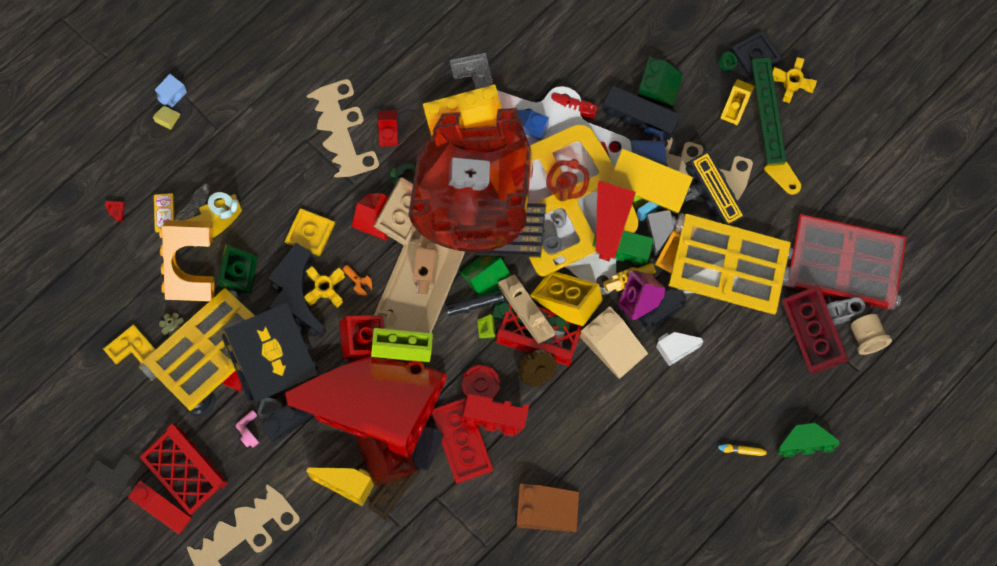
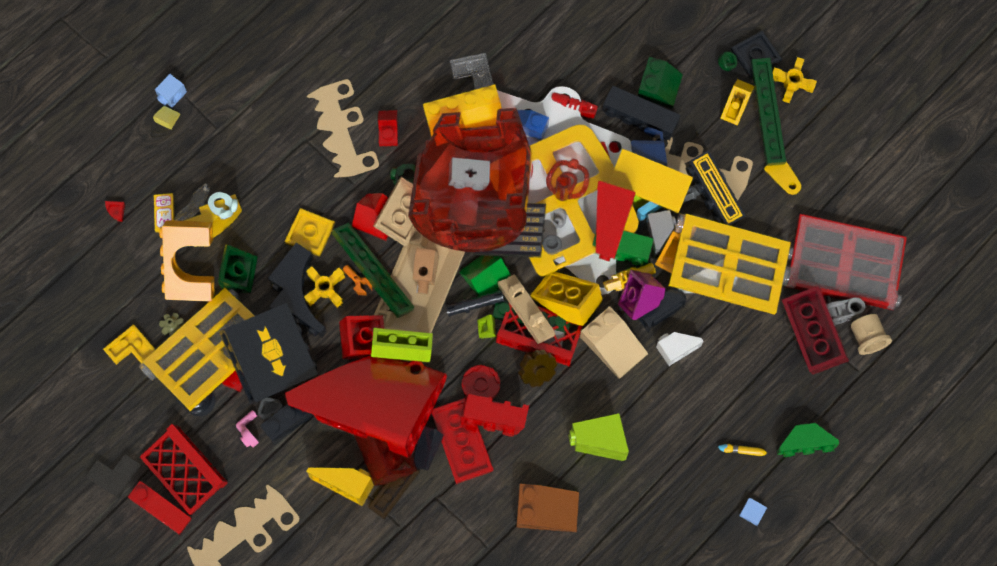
none -> dark green plate [332,223,414,318]
none -> lime slope [568,414,629,461]
none -> light blue tile [739,498,767,526]

